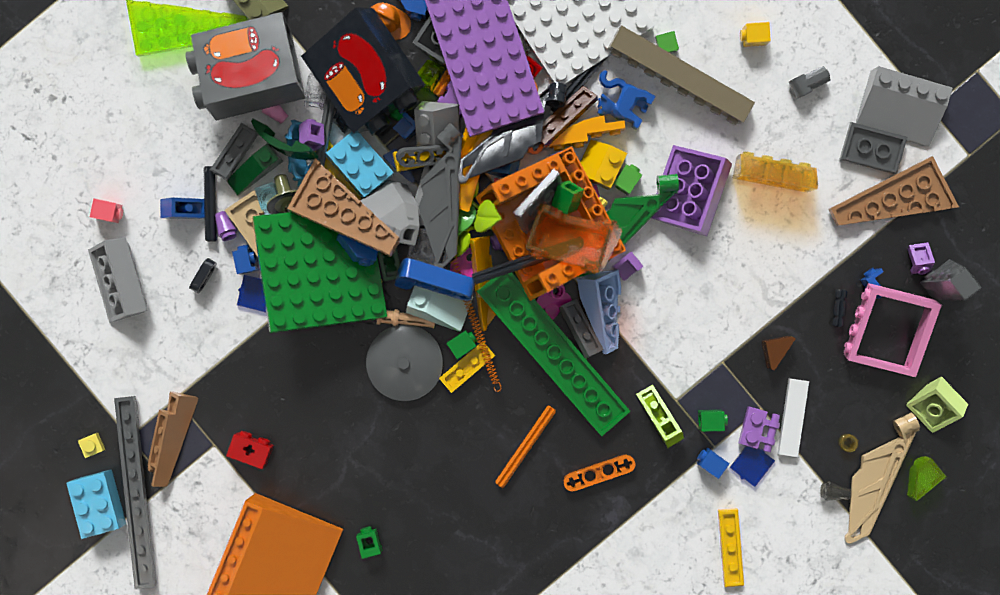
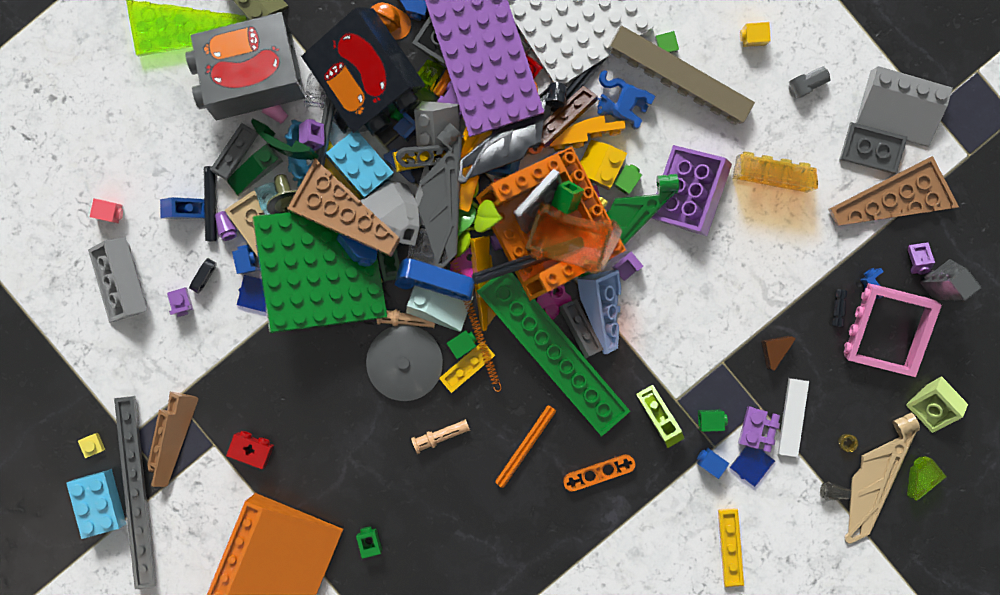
none -> medium lavender bracket [167,287,193,317]
none -> light nougat pin [411,419,470,454]

